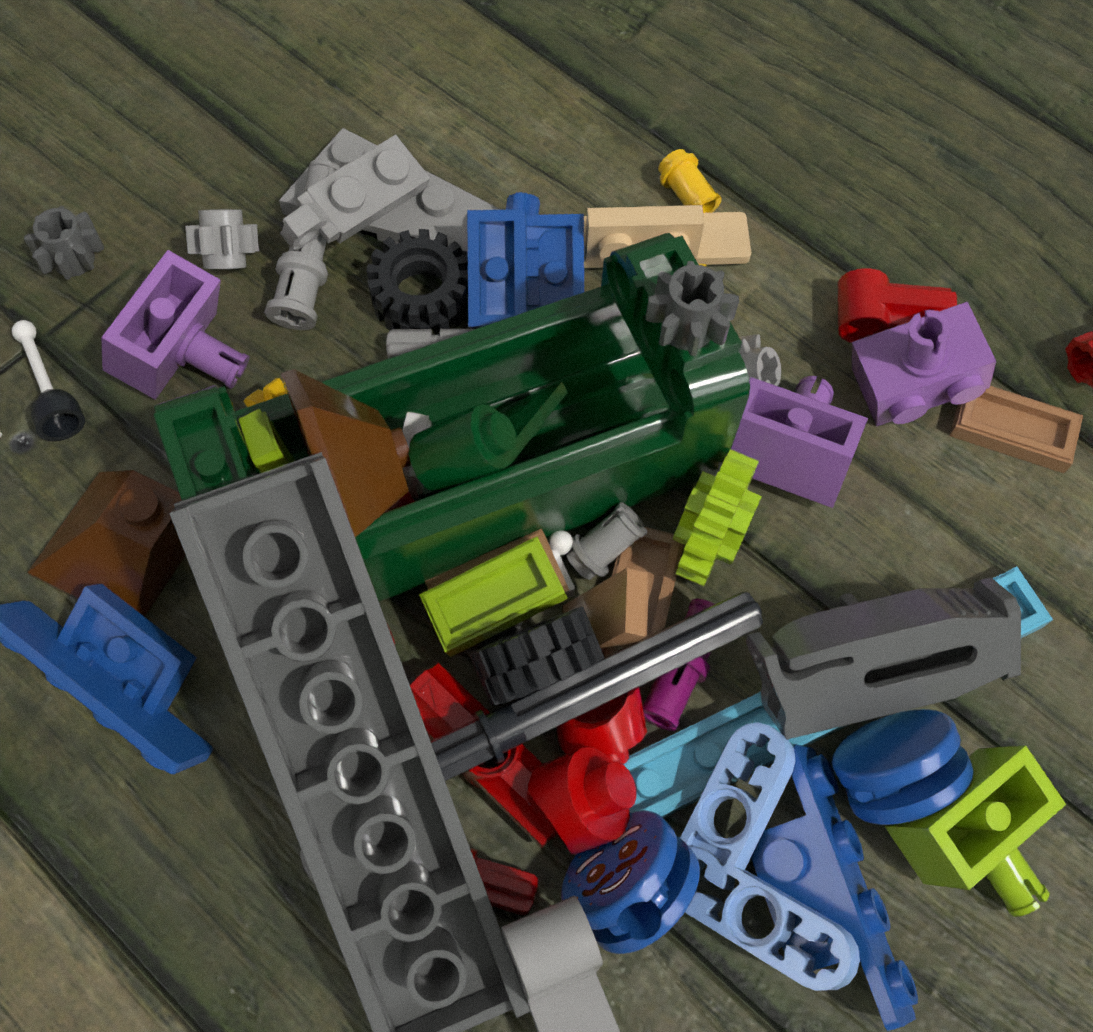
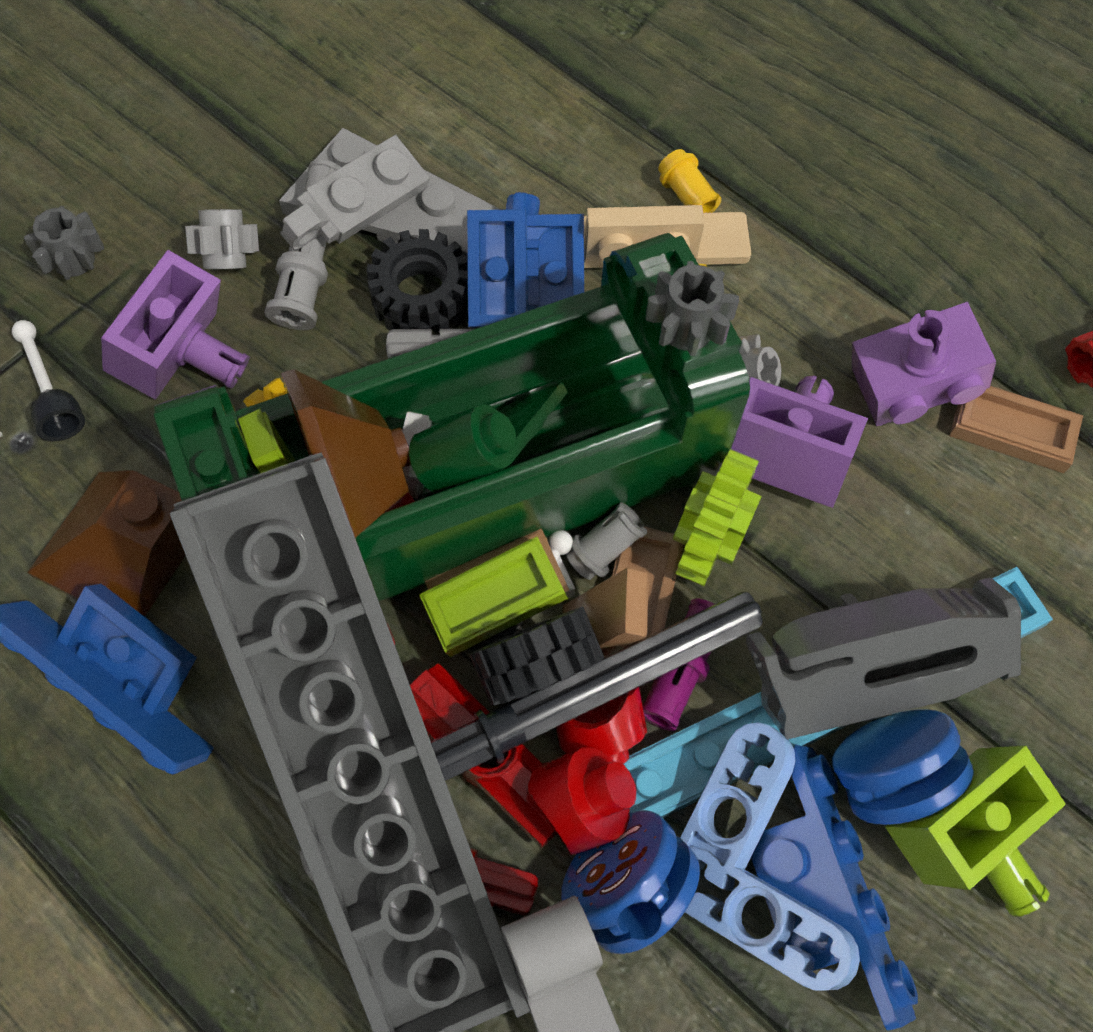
red piece [837,268,957,343] -> none

